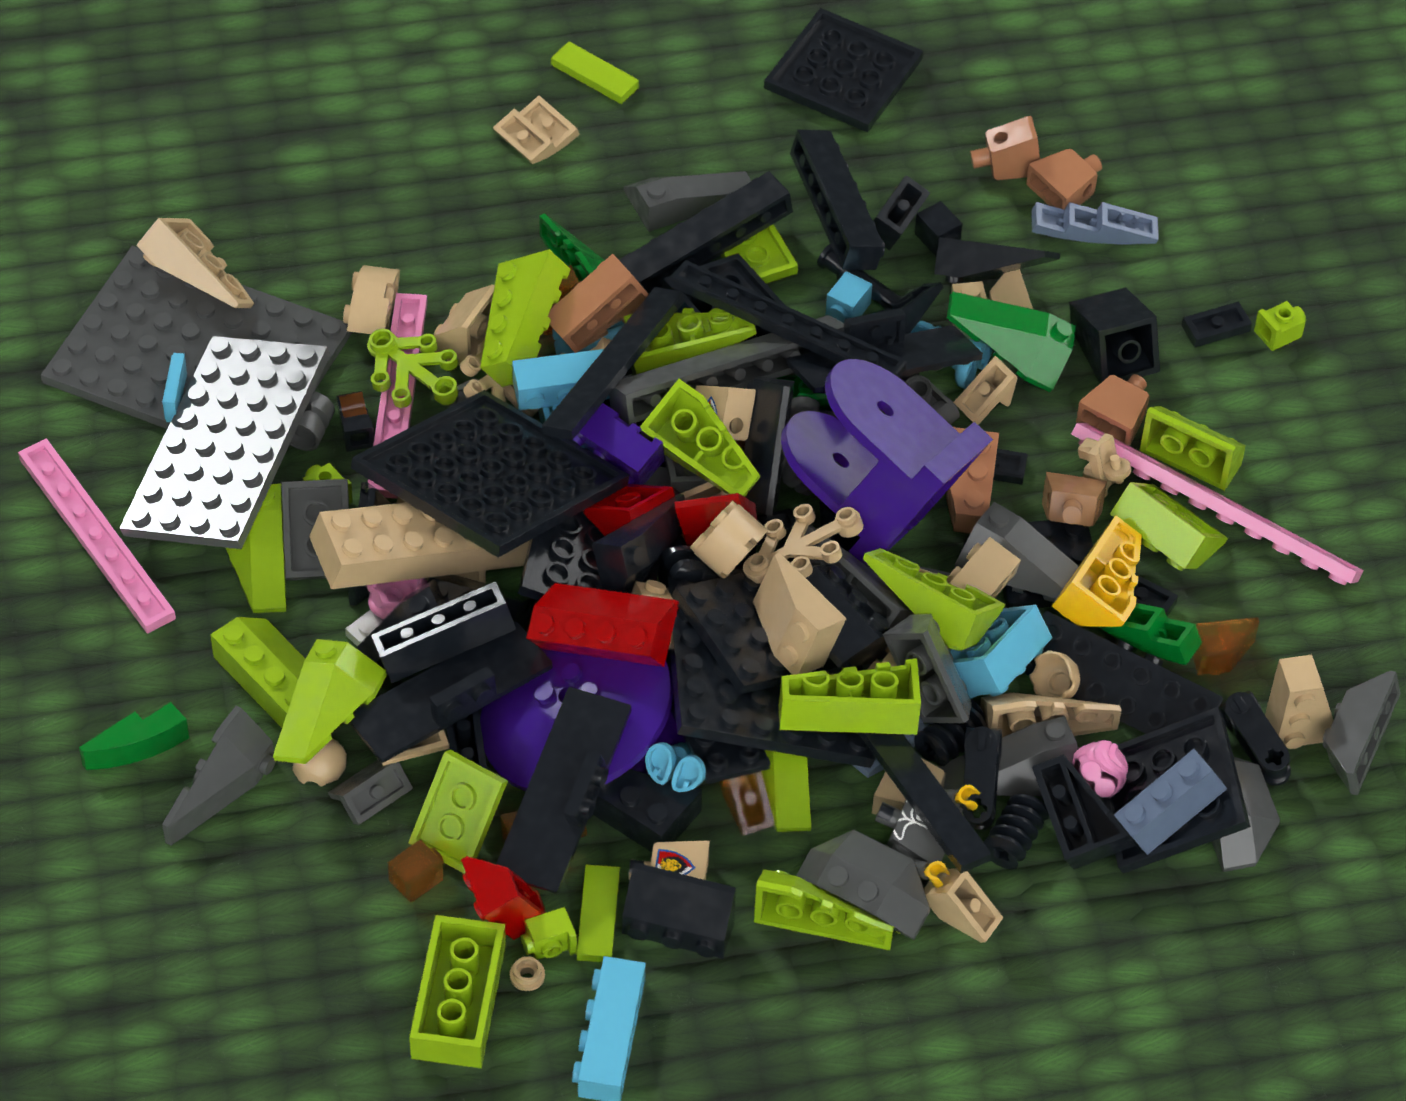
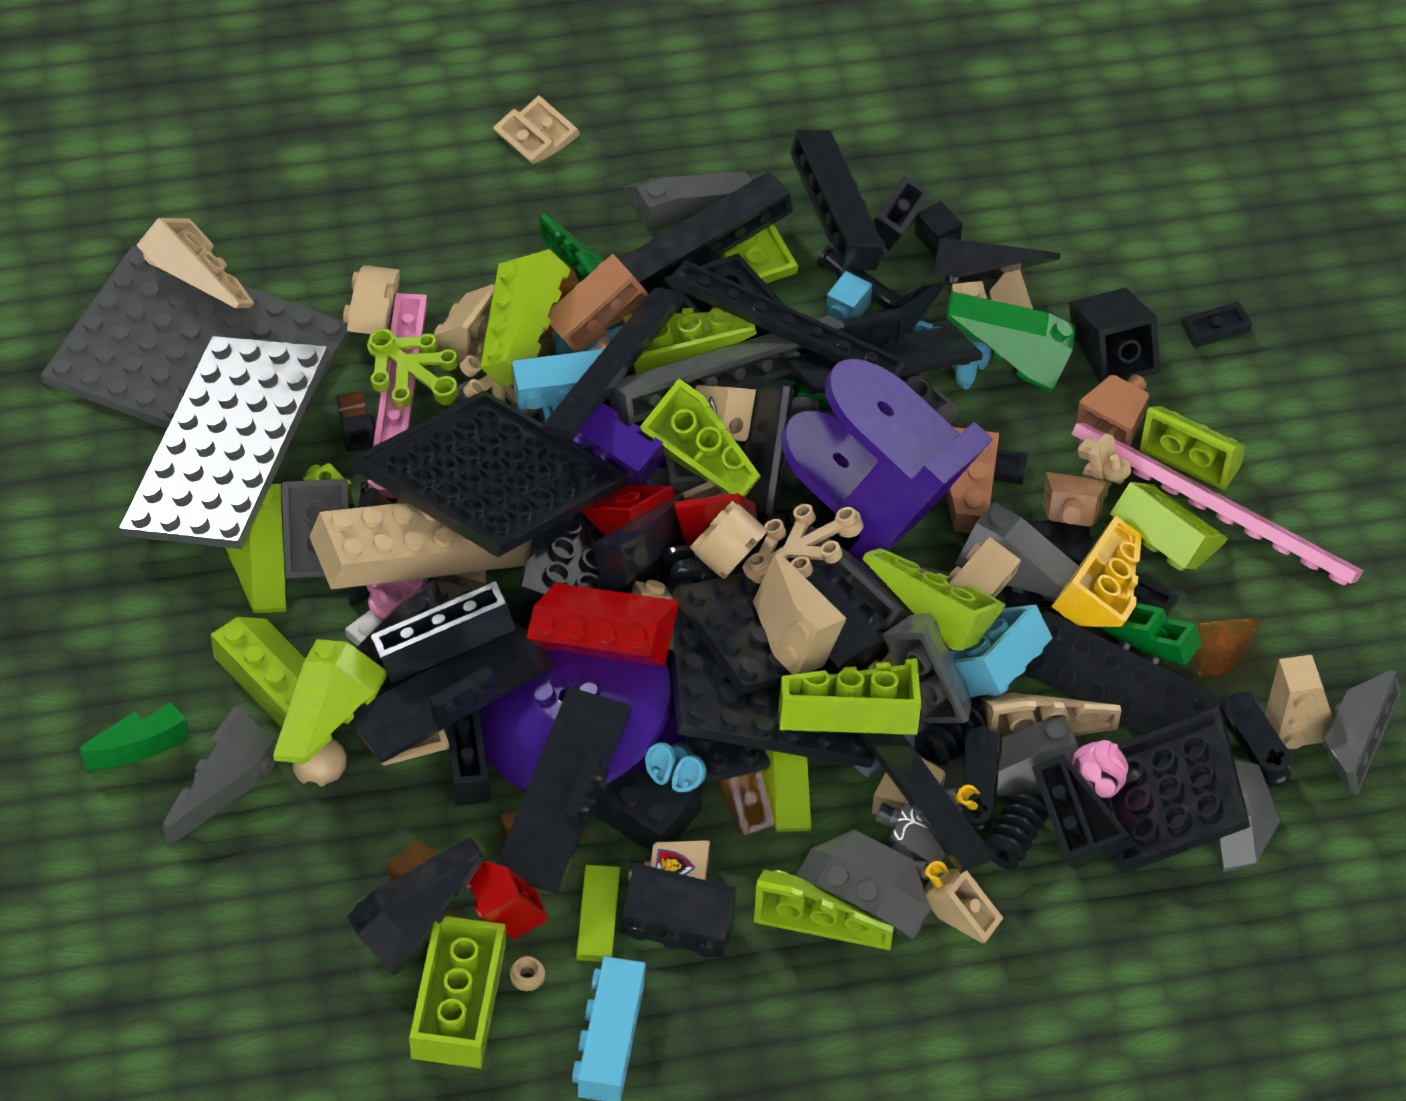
bright pink plate [18,438,176,634] -> none
medium azure tile [162,353,187,422] -> none
dark grey wheel [290,391,335,451] -> none
dark grey panel [328,759,413,825] -> none
lime plate [408,750,508,873] -> none
lime brick [521,907,577,960] -> none
lime tile [551,41,639,104] -> none
black plate [764,8,923,133] -> none
tan slope [954,356,1018,425] -> none
nougat torso [970,116,1040,180] -> none
nougat torso [1026,149,1102,209] -> none
tan hair [1029,651,1081,699] -> none
sand blue slope [1032,202,1158,245] -> none
sand blue brick [1114,749,1227,855] -> none
lime brick [1254,301,1306,351] -> none
none -> black wedge [347,837,485,975]

